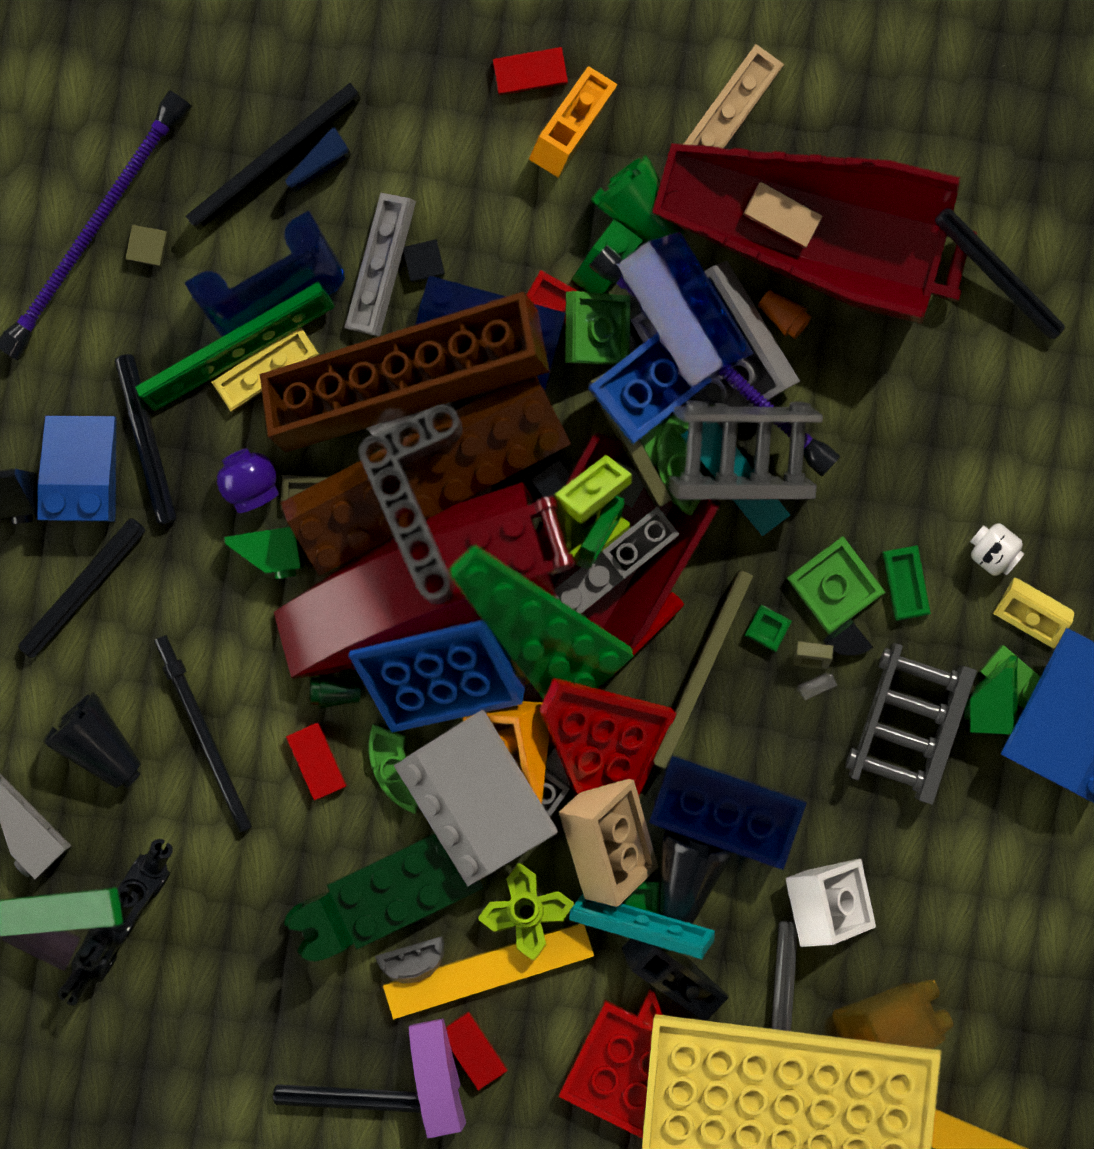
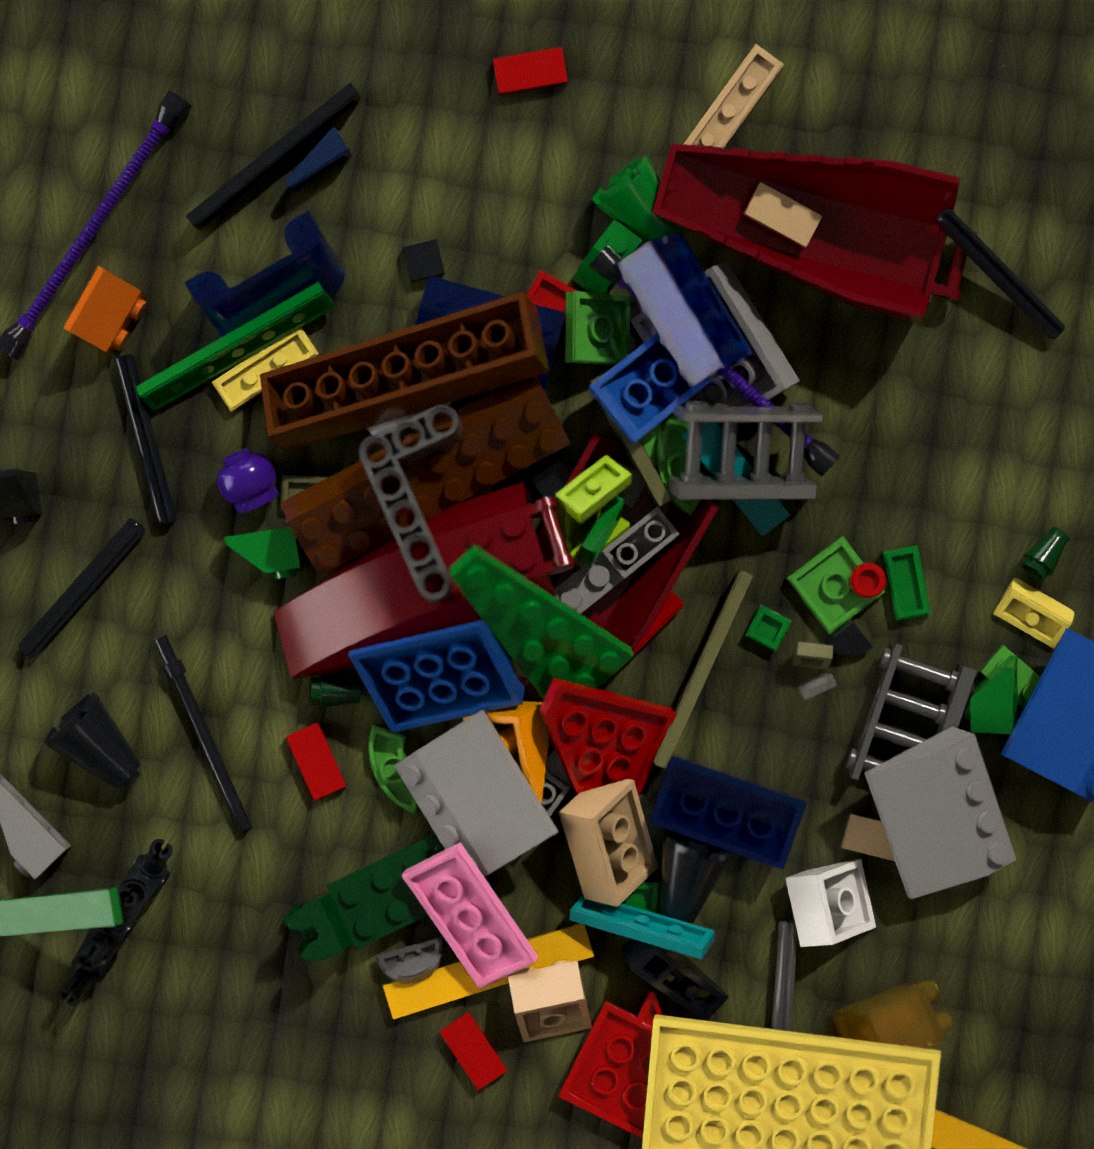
tile [2,930,82,971] -> none
blue slope [37,416,116,522] -> none
olive tile [126,225,168,267] -> none
black axle [273,1084,421,1113] -> none
light grey tile [344,193,416,337] -> none
medium lavender slope [409,1018,466,1139] -> none
lime plant [478,863,574,960] -> none
light orange slope [529,66,618,178] -> none
orange cone [758,290,812,339] -> none
white head [970,523,1024,576] -> none
none -> orange slope [63,266,147,355]
none -> bright pink tile [401,842,538,989]
none -> tan slope [508,960,592,1042]
none -> tan tile [841,813,895,861]
none -> red tile [850,563,886,598]
none -> light grey slope [865,727,1016,899]
none -> dark green cone [1021,527,1070,581]

